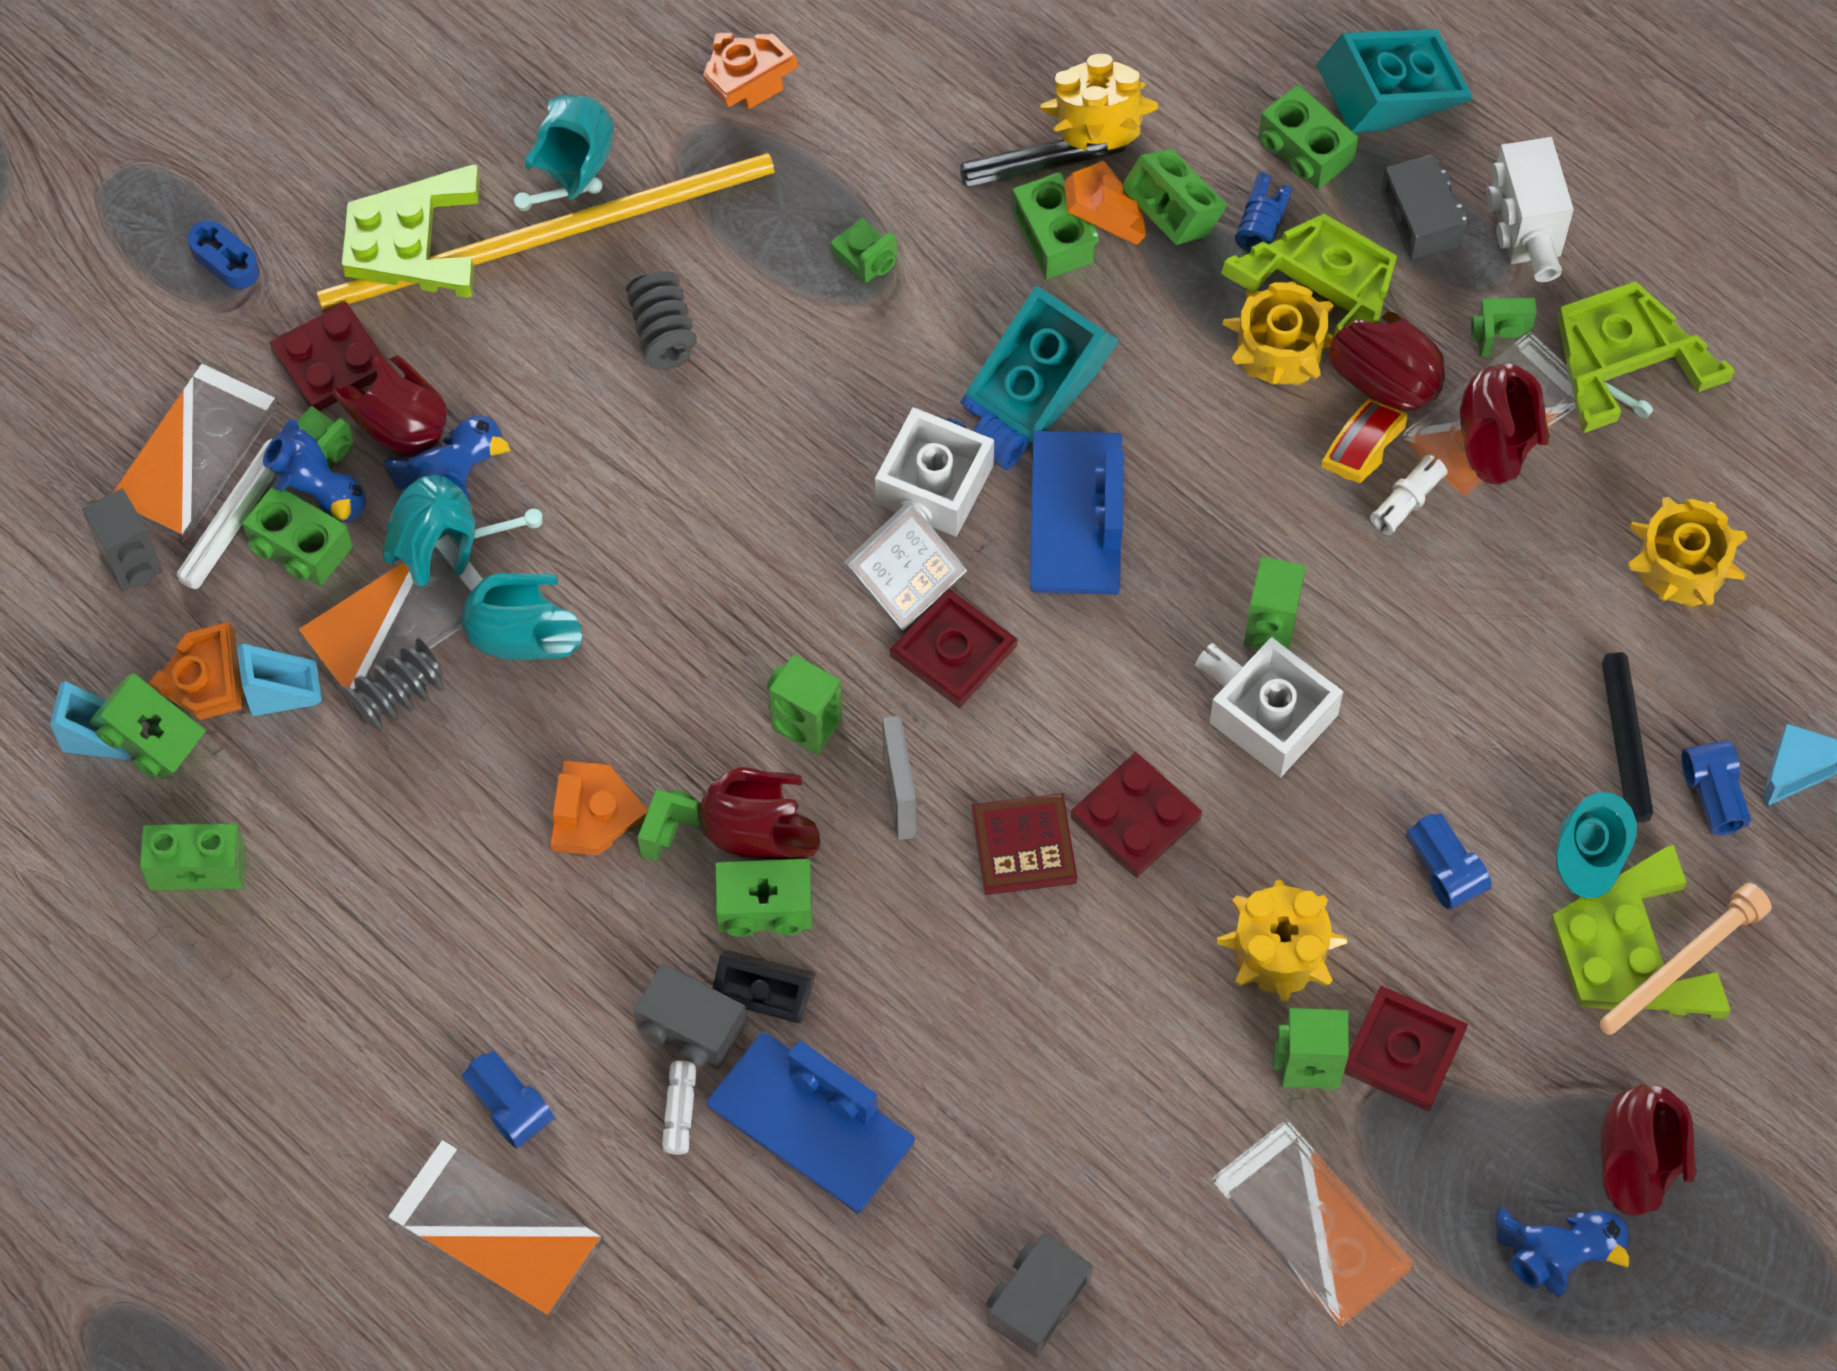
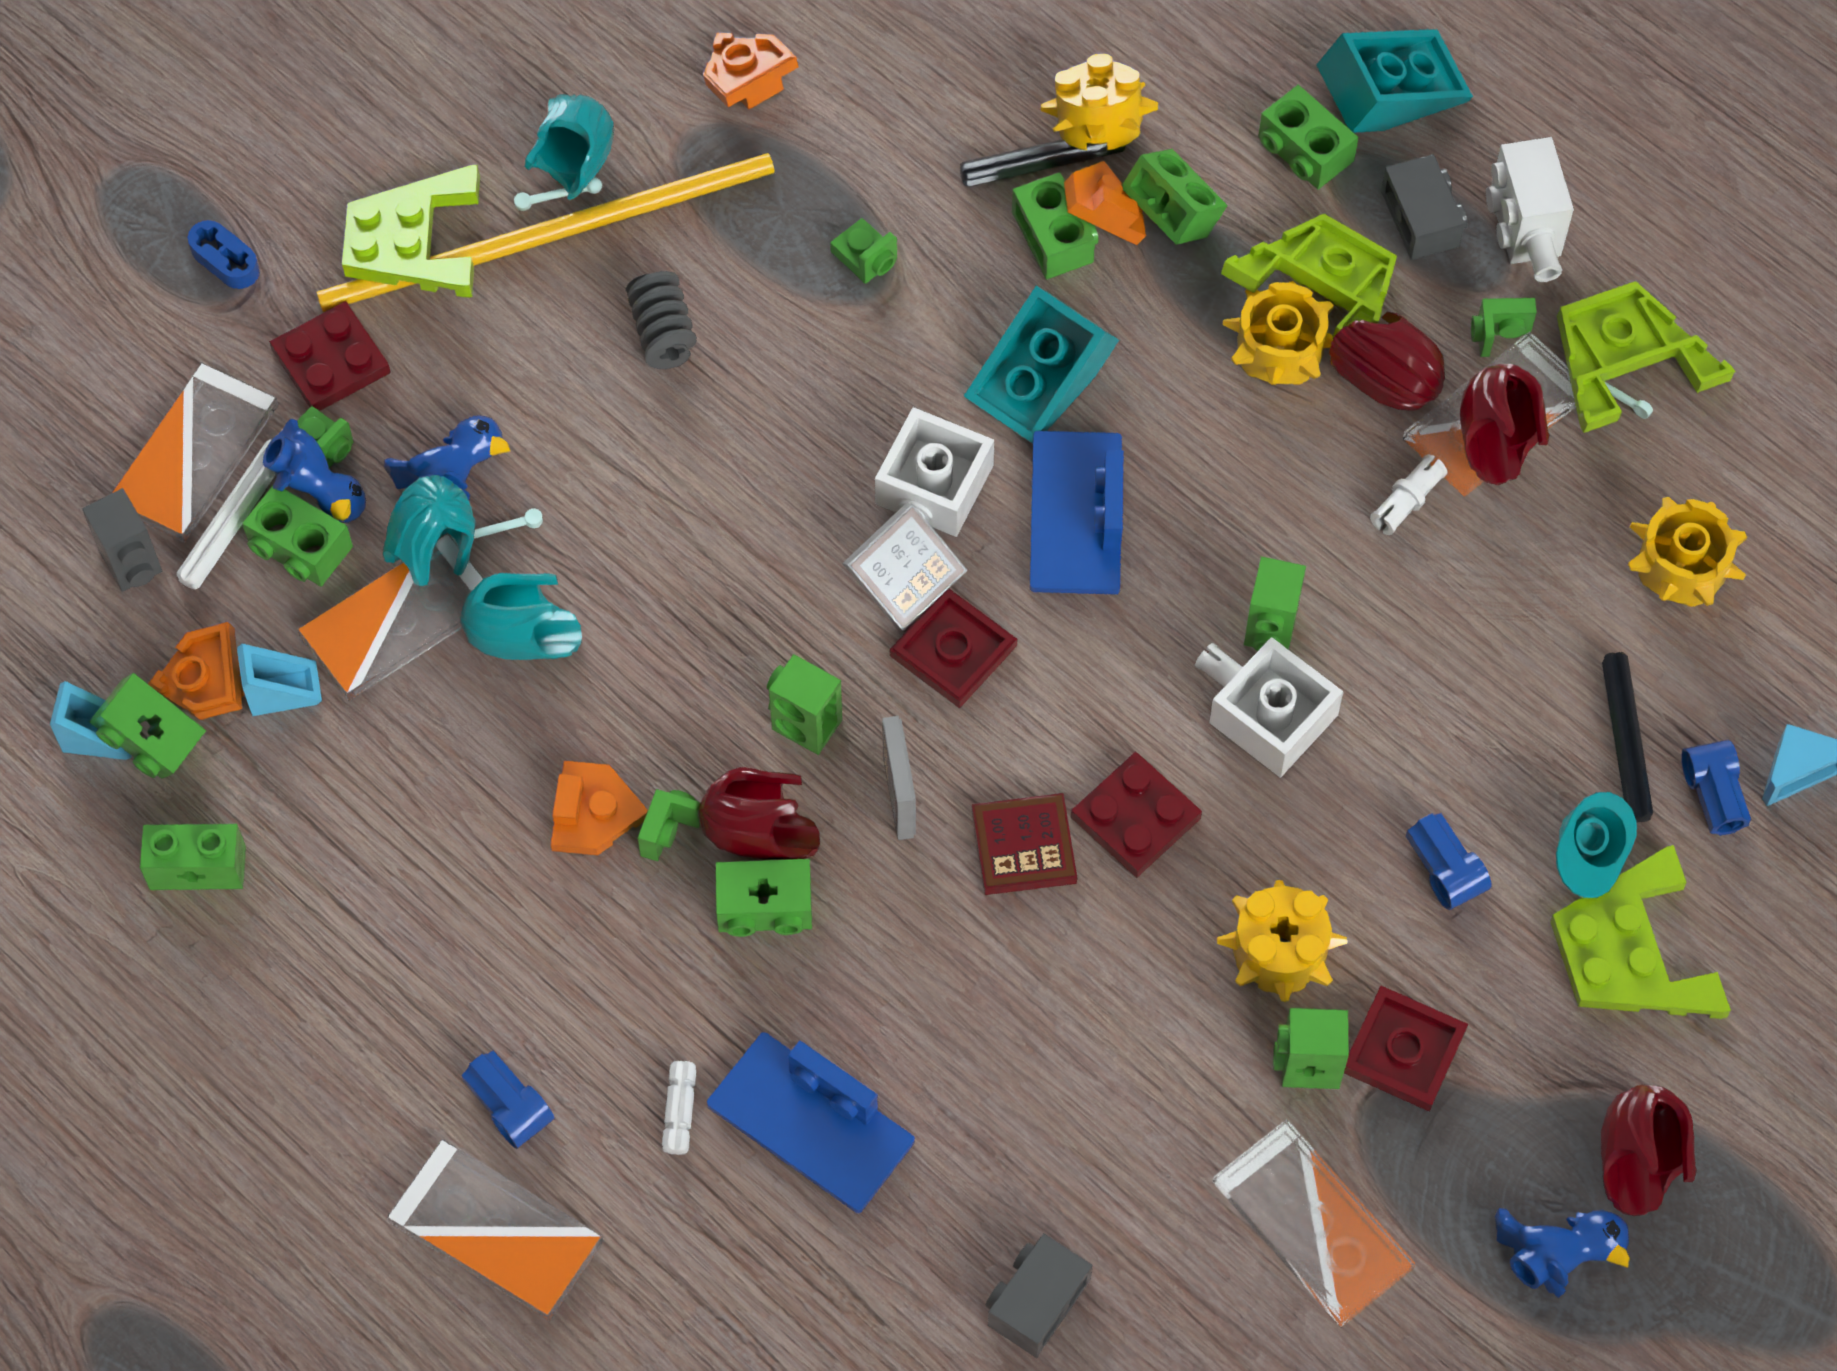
dark red hair [331,355,447,457] -> none
dark grey piece [341,638,444,731] -> none
dark grey brick [633,963,747,1070] -> none
black slope [712,950,816,1024] -> none
blue hinge [947,394,1029,470] -> none
blue hinge [1235,171,1292,252] -> none
slope [1321,399,1407,483] -> none
light nougat piece [1600,883,1772,1035] -> none

